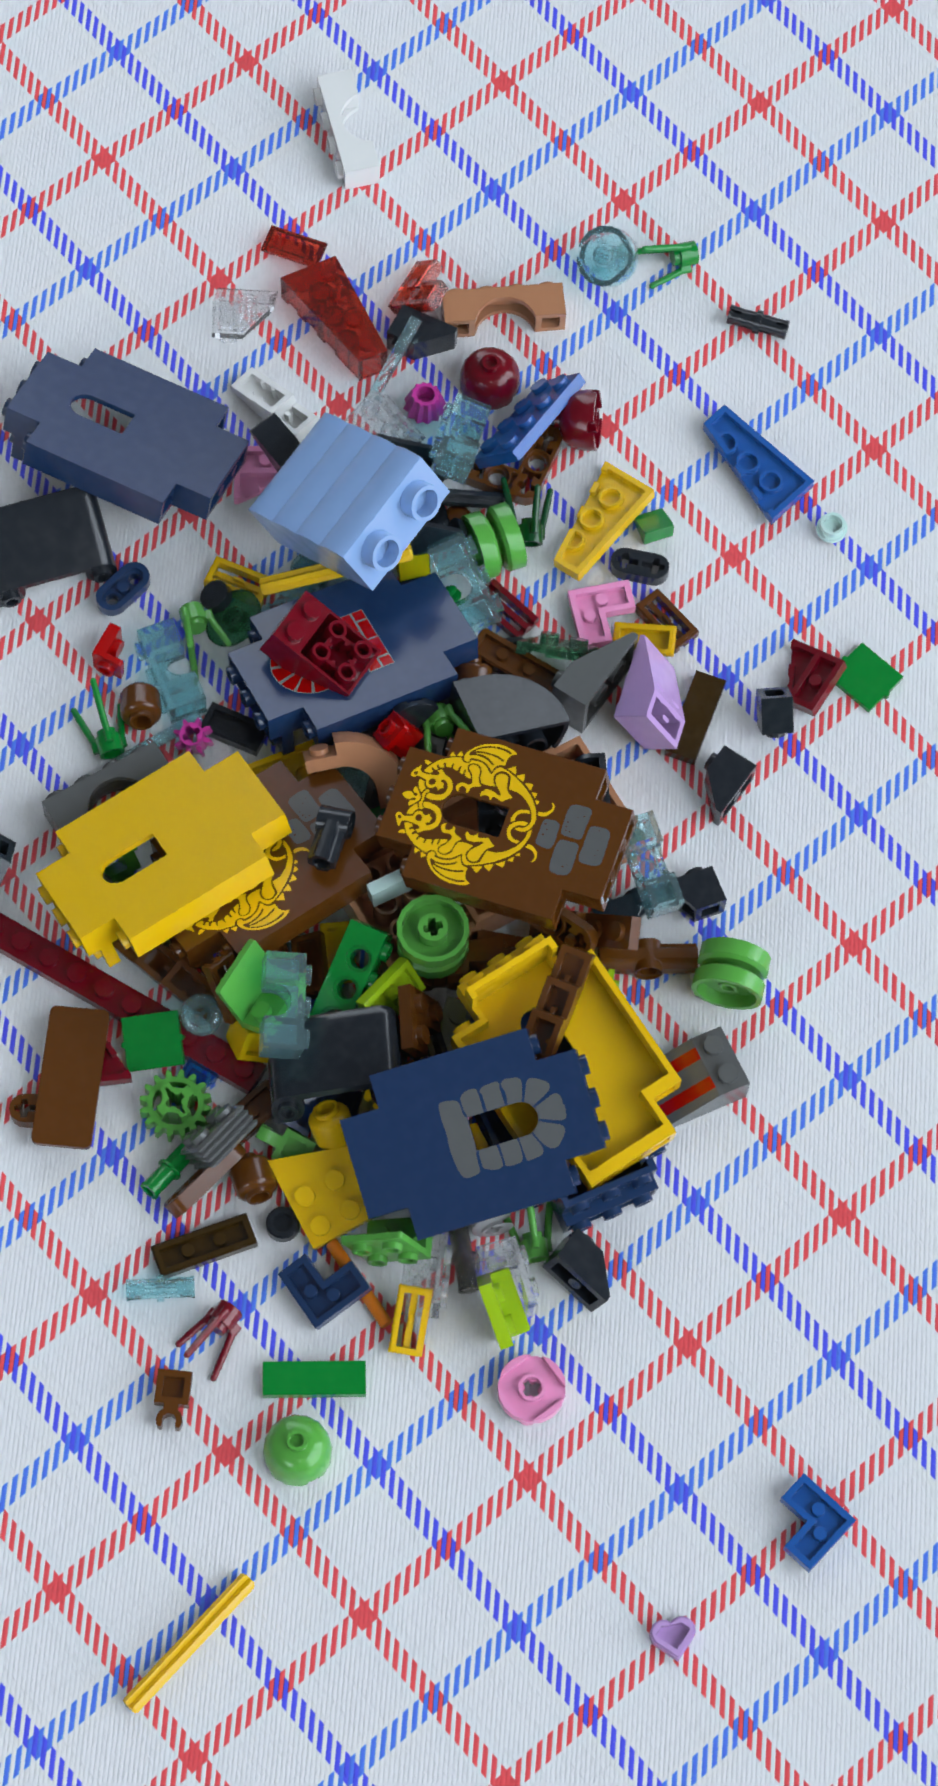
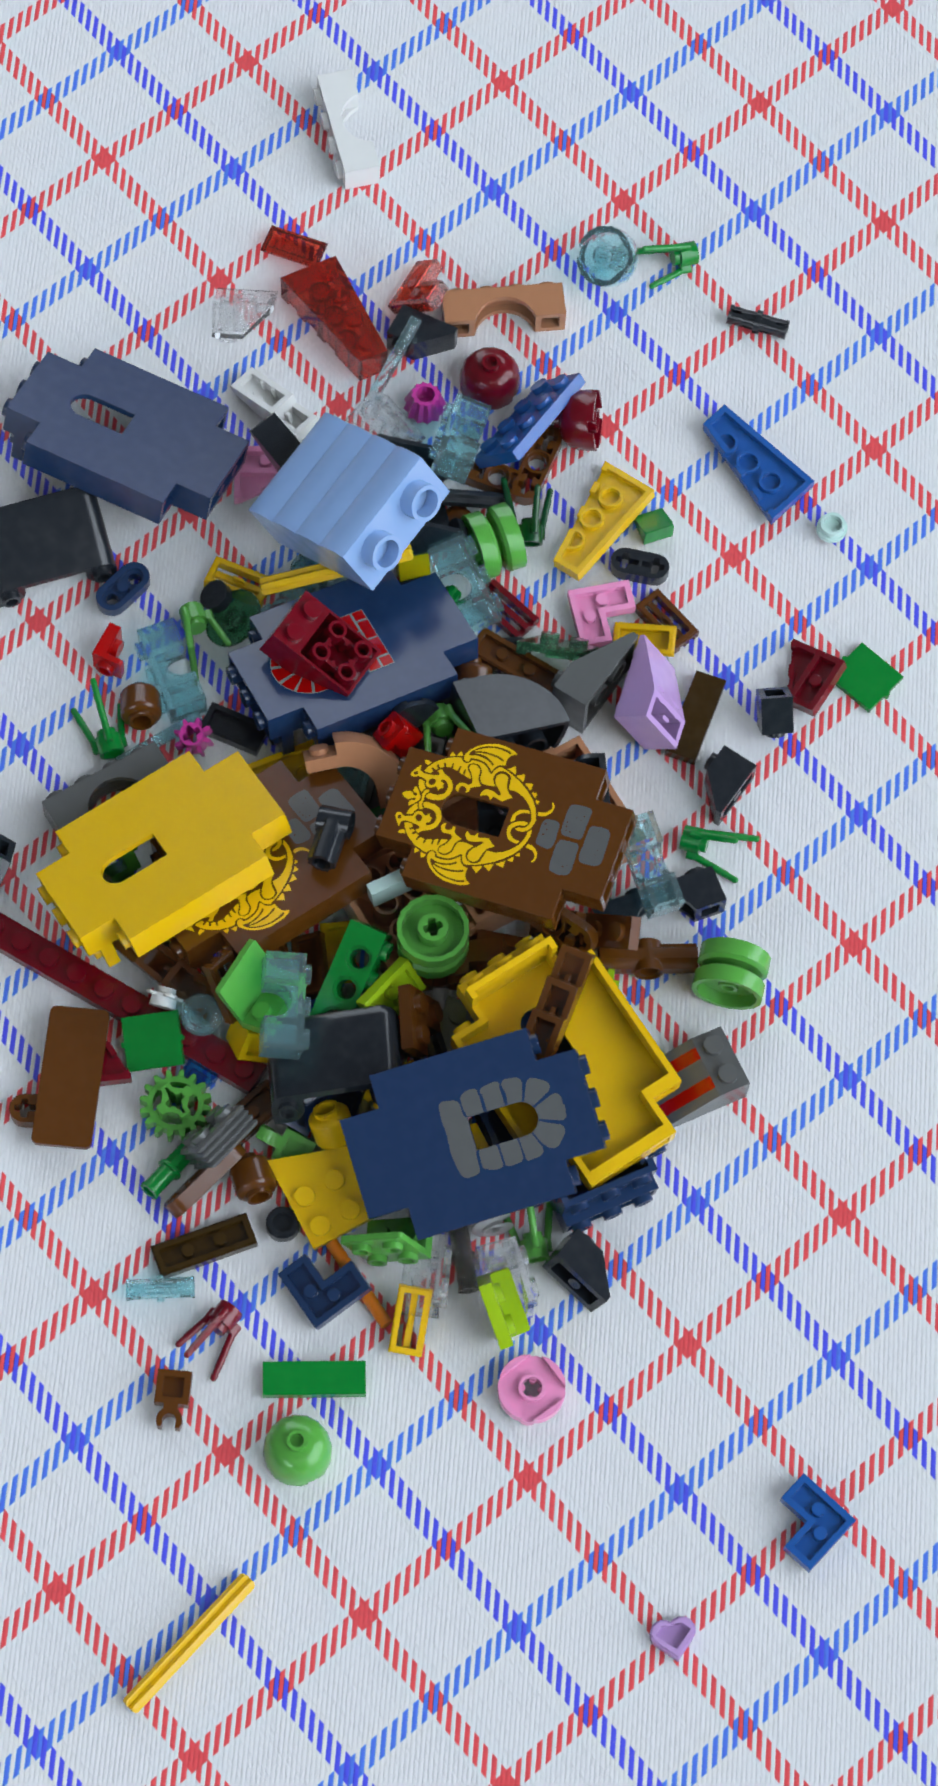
none -> white plate [146,985,183,1011]
none -> green plant [679,825,760,883]

